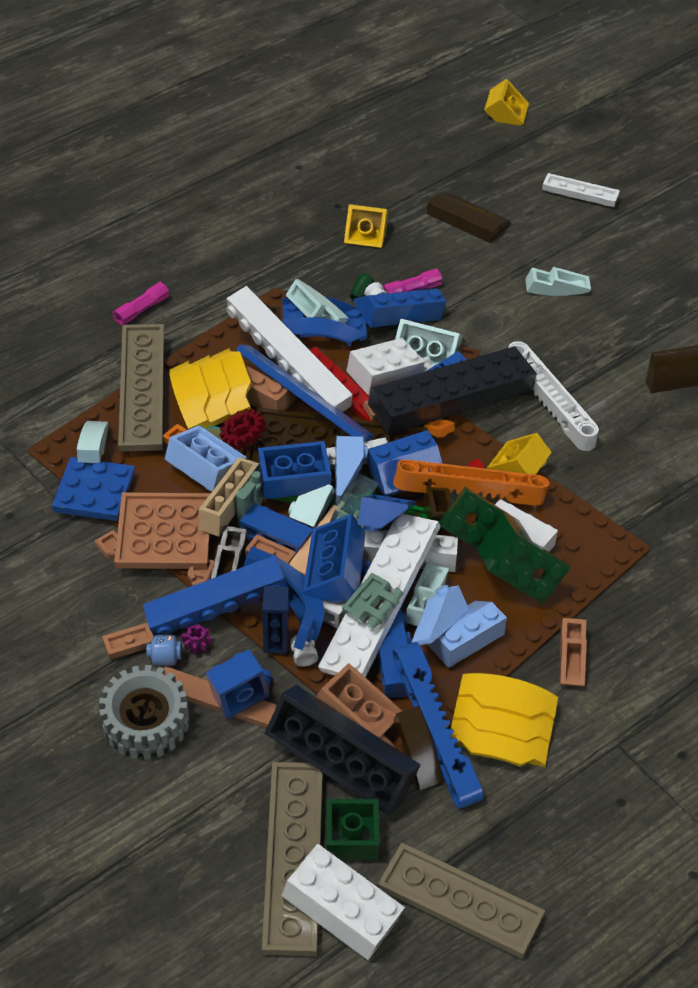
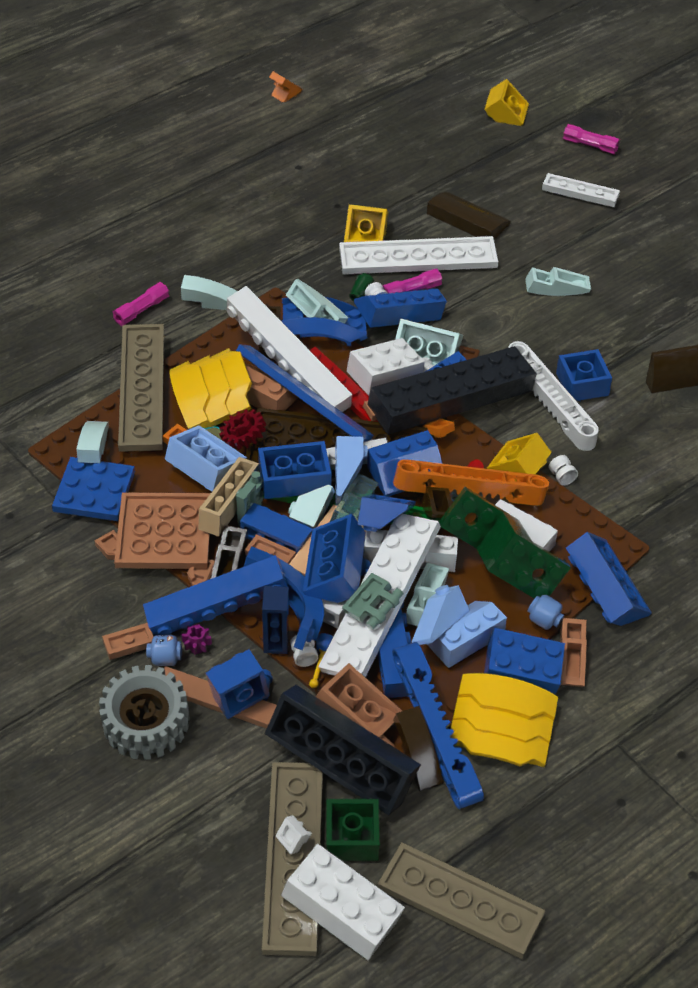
none -> light aqua slope [181,275,237,310]
none -> orange slope [269,71,302,102]
none -> white tile [275,815,312,854]
none -> hinge [309,633,334,688]
none -> white plate [339,236,498,274]
none -> blue brick [484,628,565,695]
none -> medium blue head [527,595,564,630]
none -> white wheel [549,455,578,486]
none -> blue brick [556,349,612,401]
none -> dark pink axle [563,124,620,155]
none -> blue slope [566,532,652,626]

